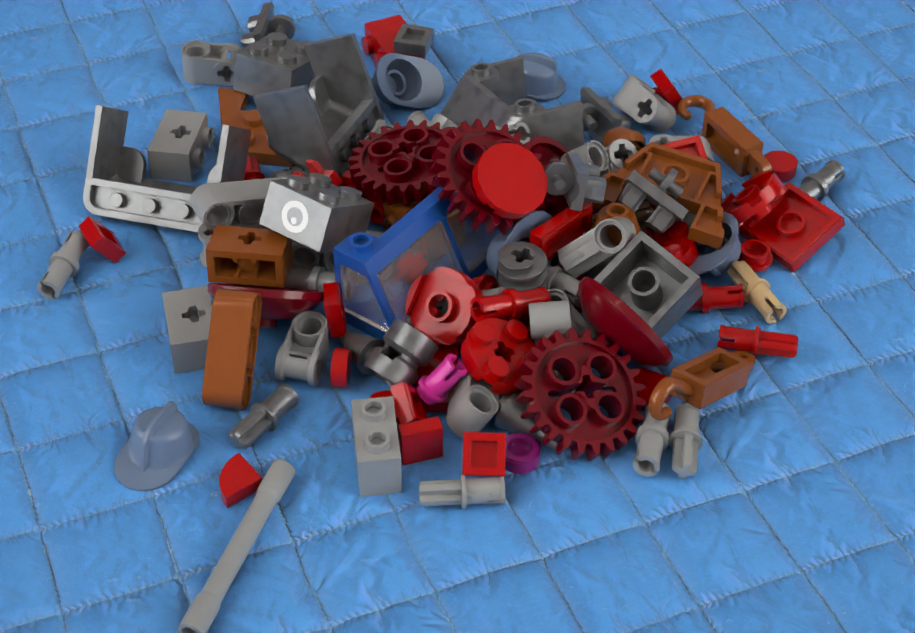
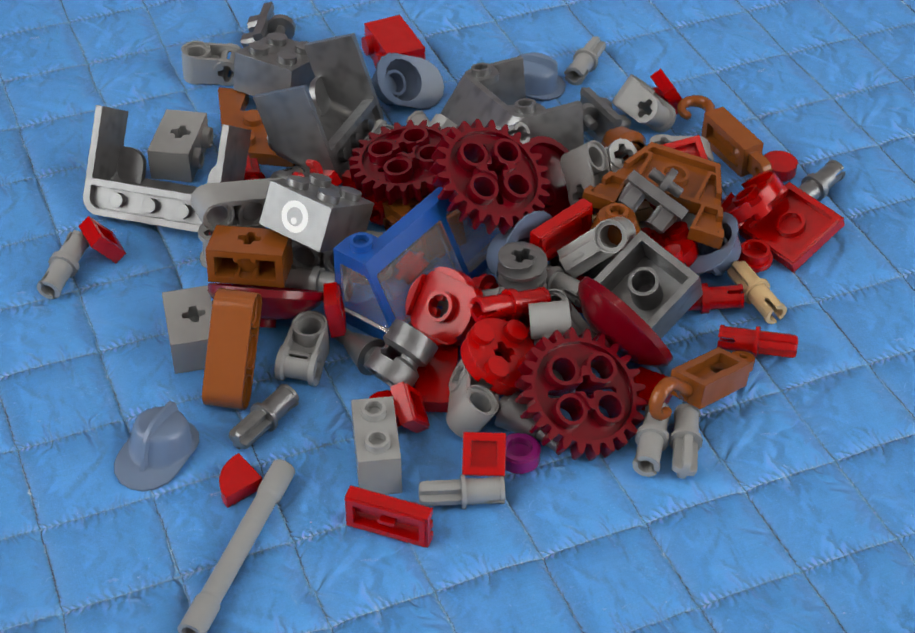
red tile [330,348,352,389] -> none
flat silver tile [393,24,434,57] -> none
red tile [397,416,443,465] -> none
dark pink pin [416,354,468,405] -> none
red tile [472,142,547,219] -> none
flat silver hips [544,152,607,211] -> none
none -> red tile [345,485,433,548]
none -> light grey axle [564,36,606,85]

